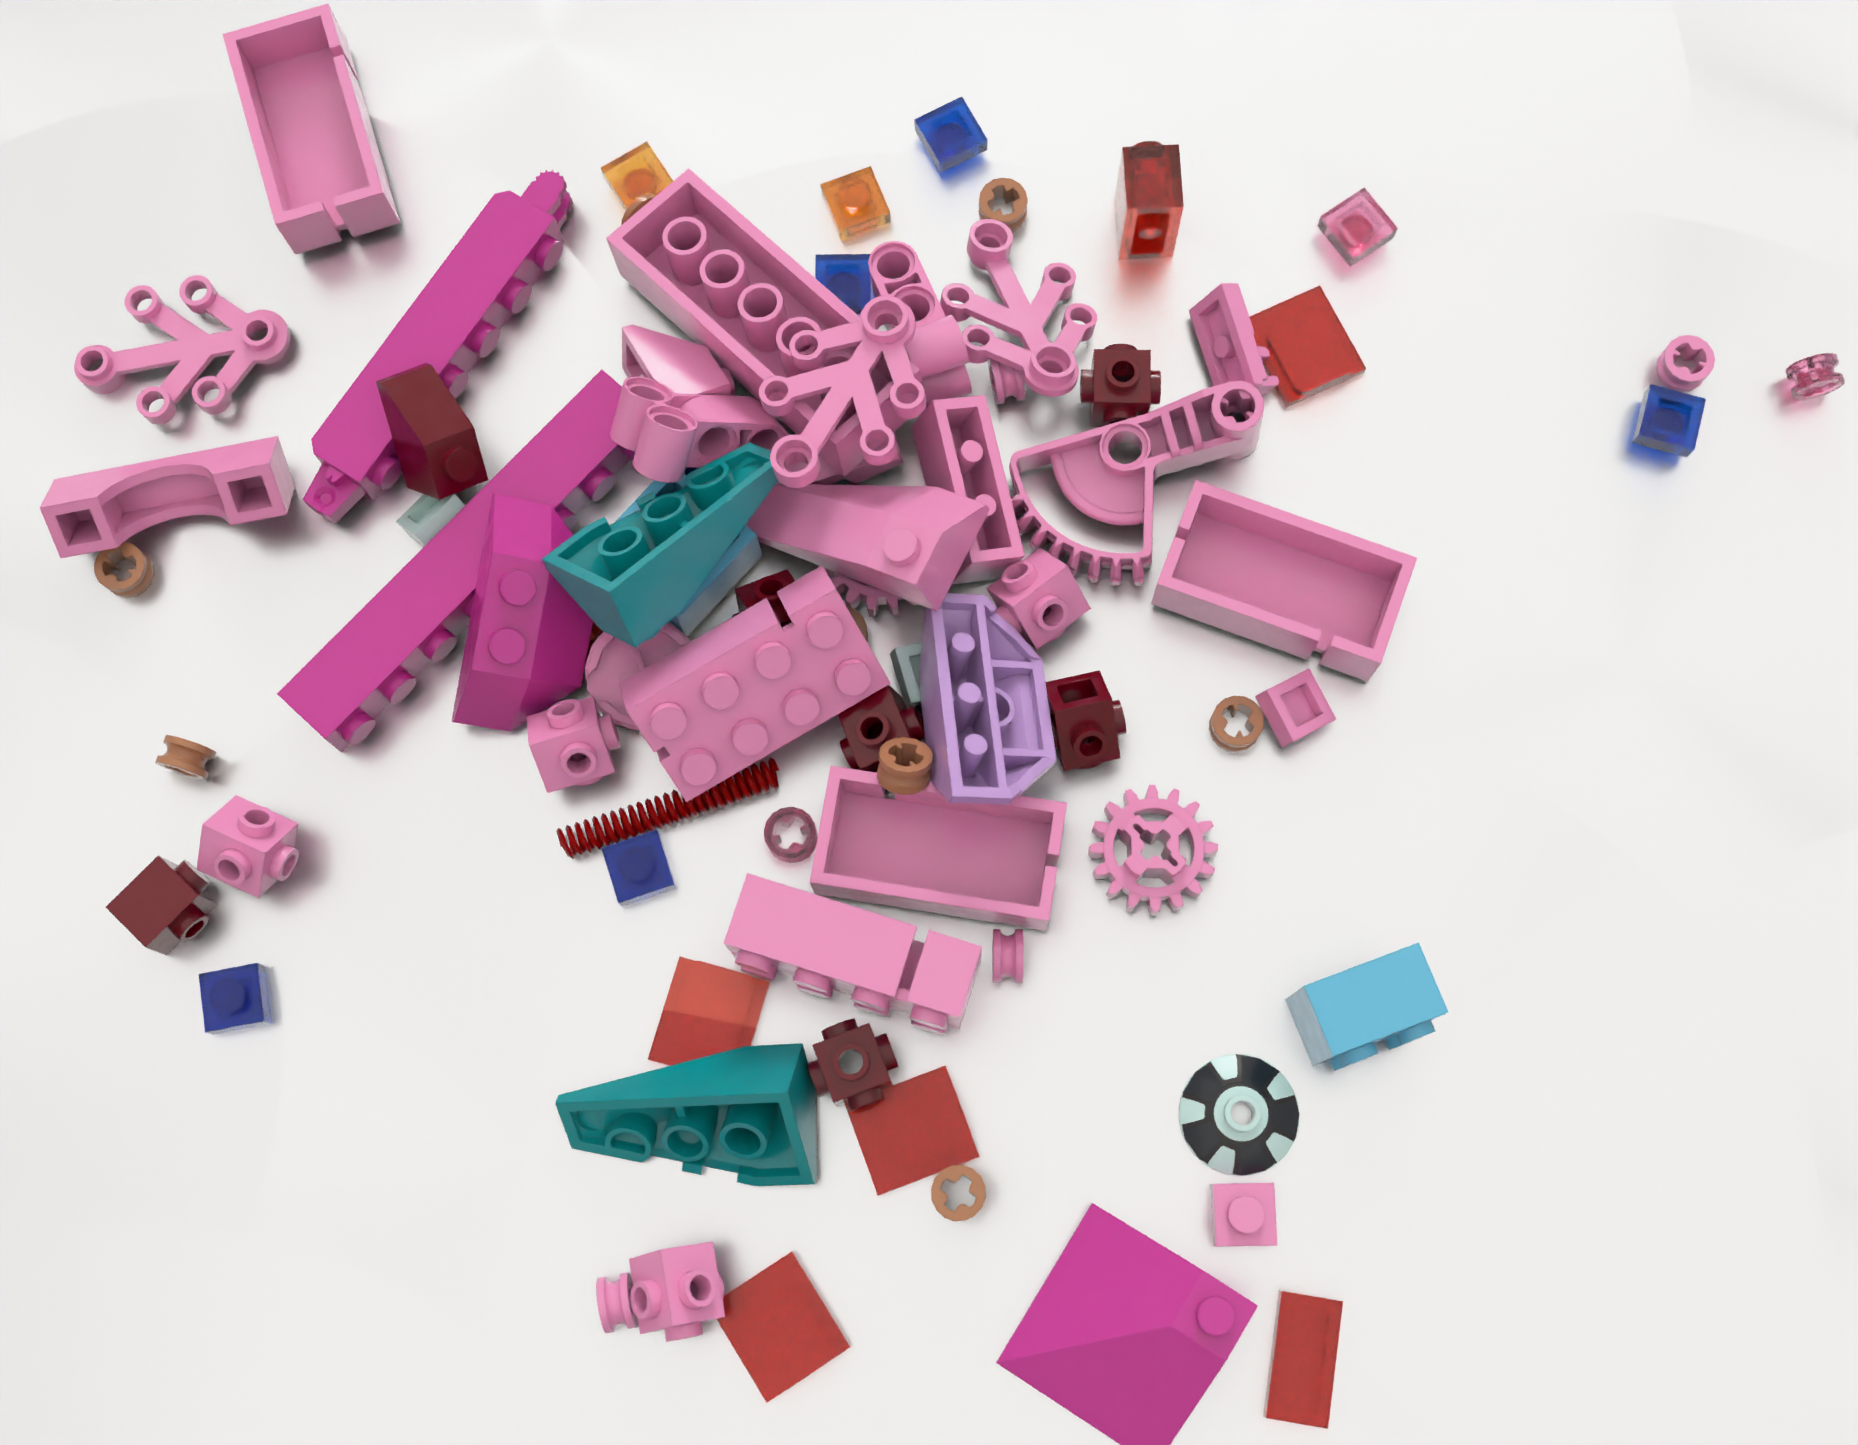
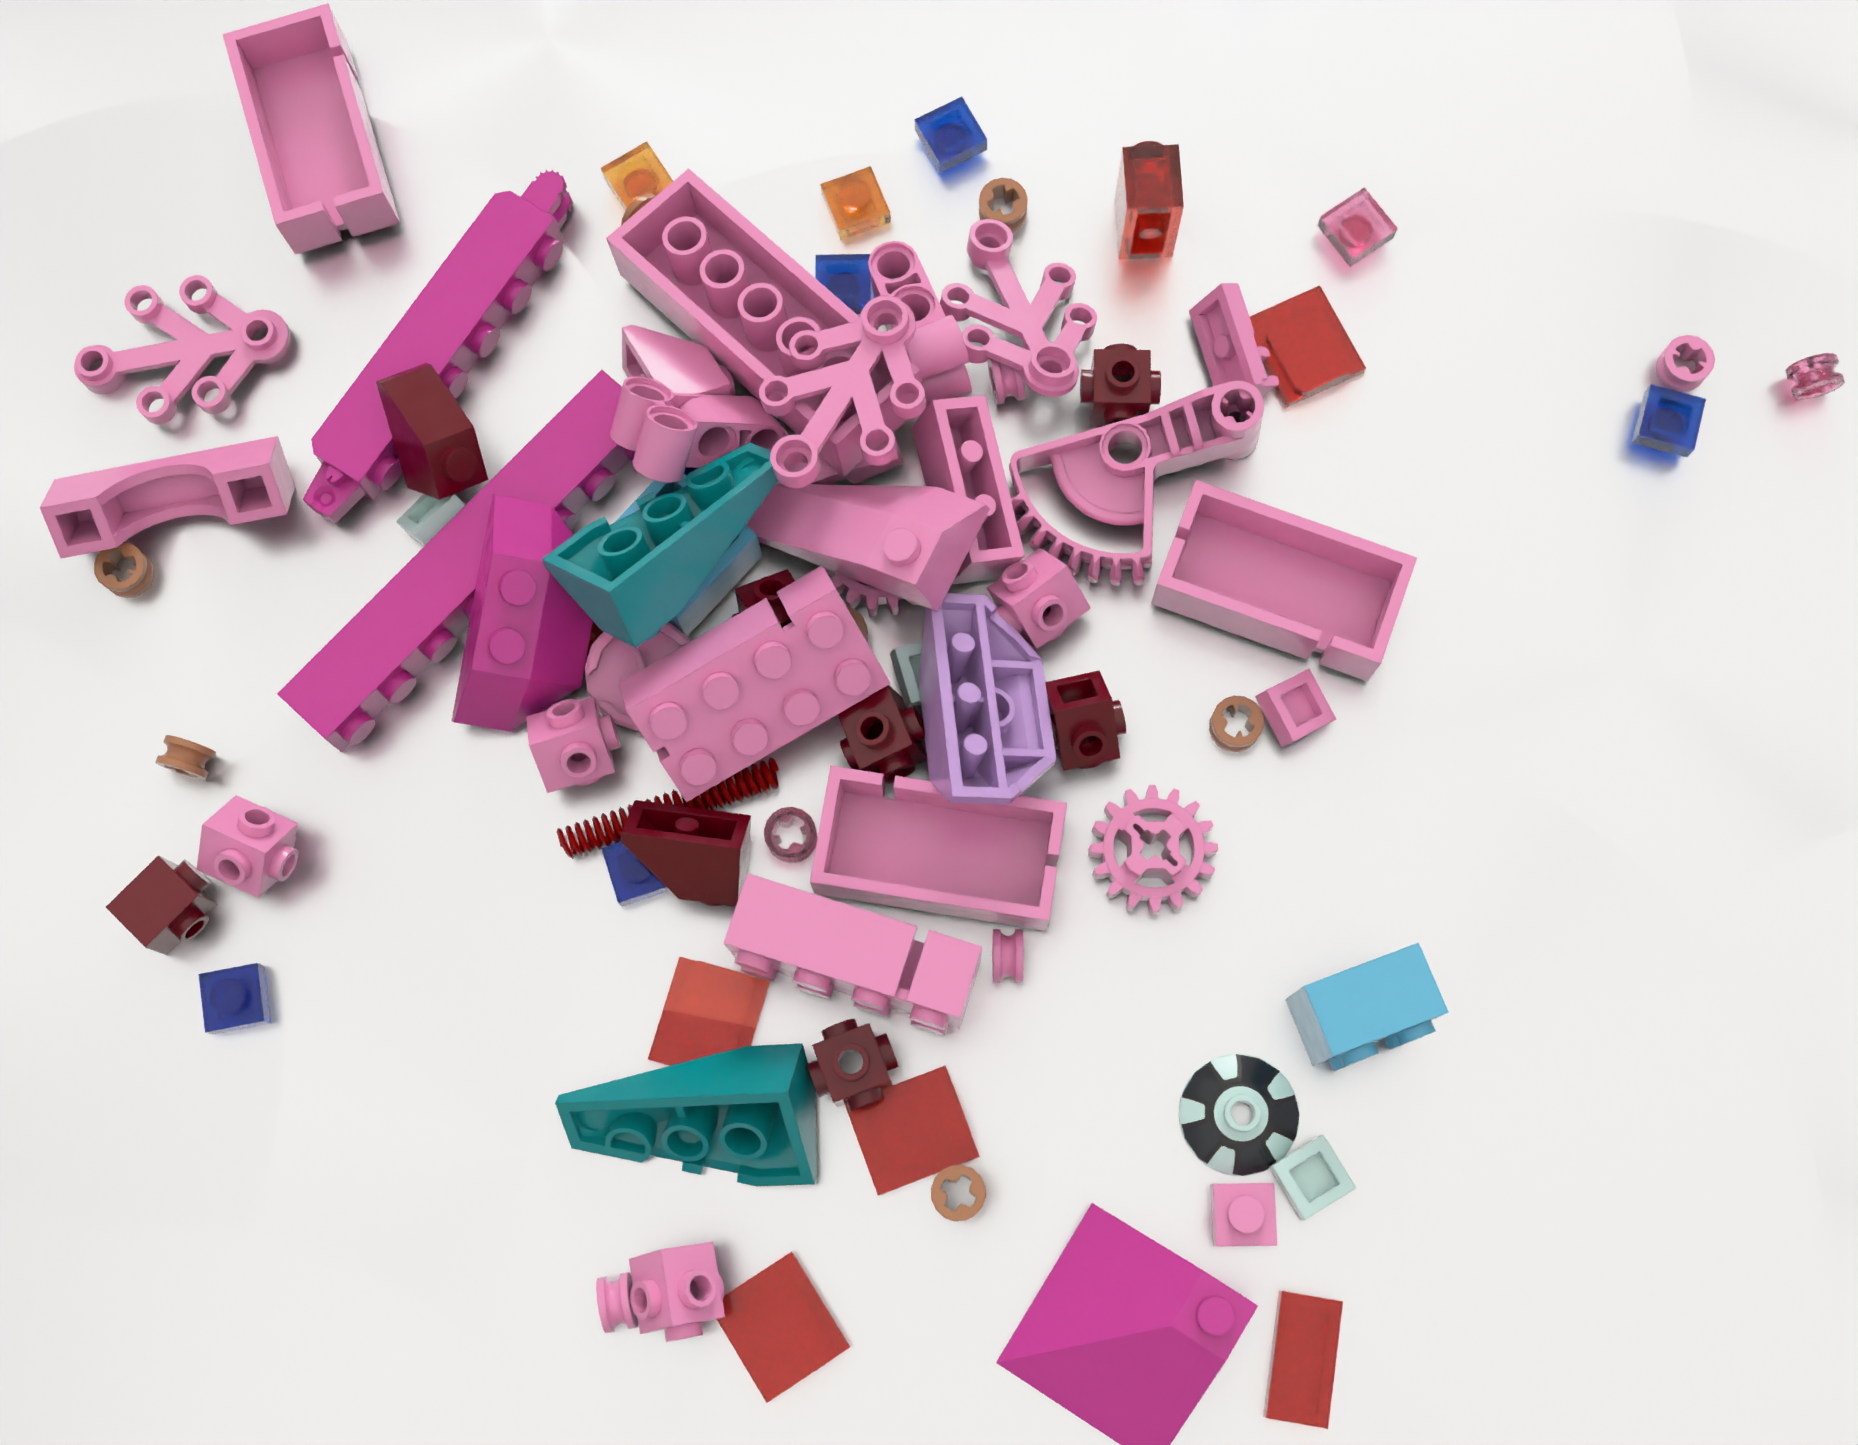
nougat bush [877,737,933,795] -> none
none -> dark red slope [621,800,751,907]
none -> light aqua plate [1269,1134,1357,1220]

